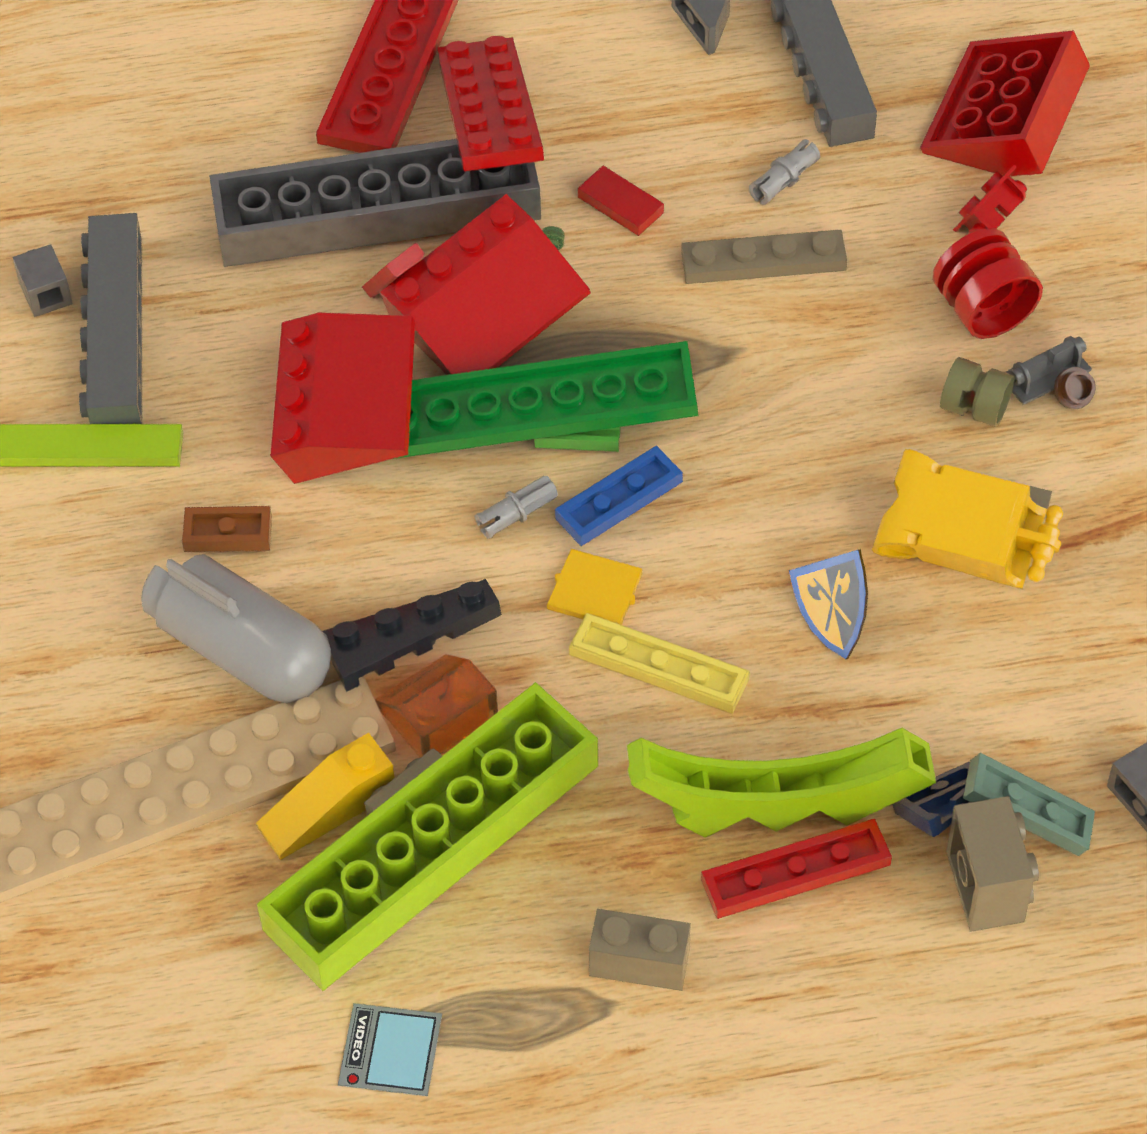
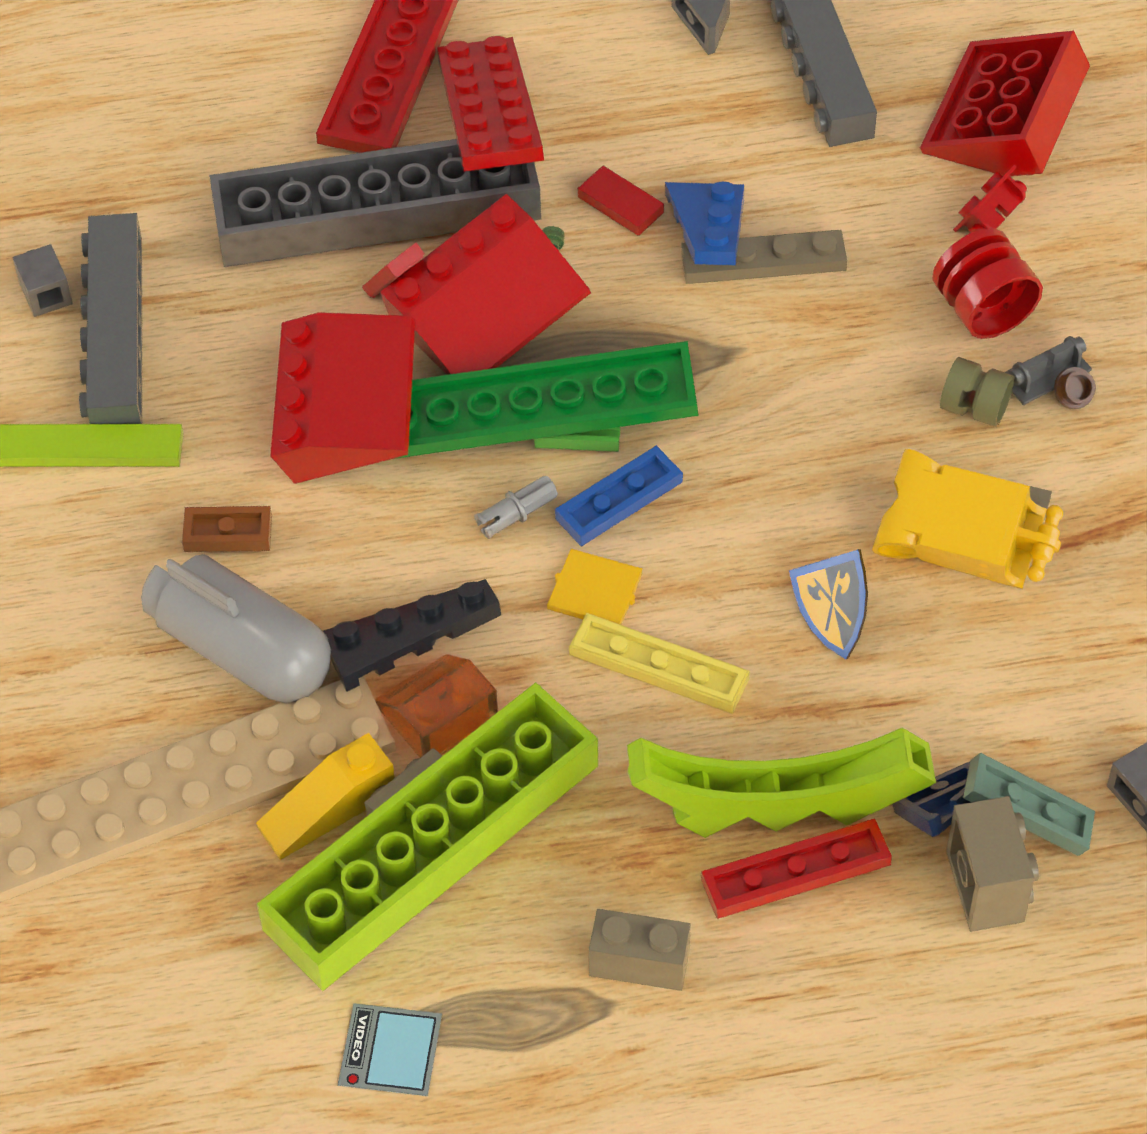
light grey pin [749,139,820,205] -> none
none -> blue wing [665,181,744,265]

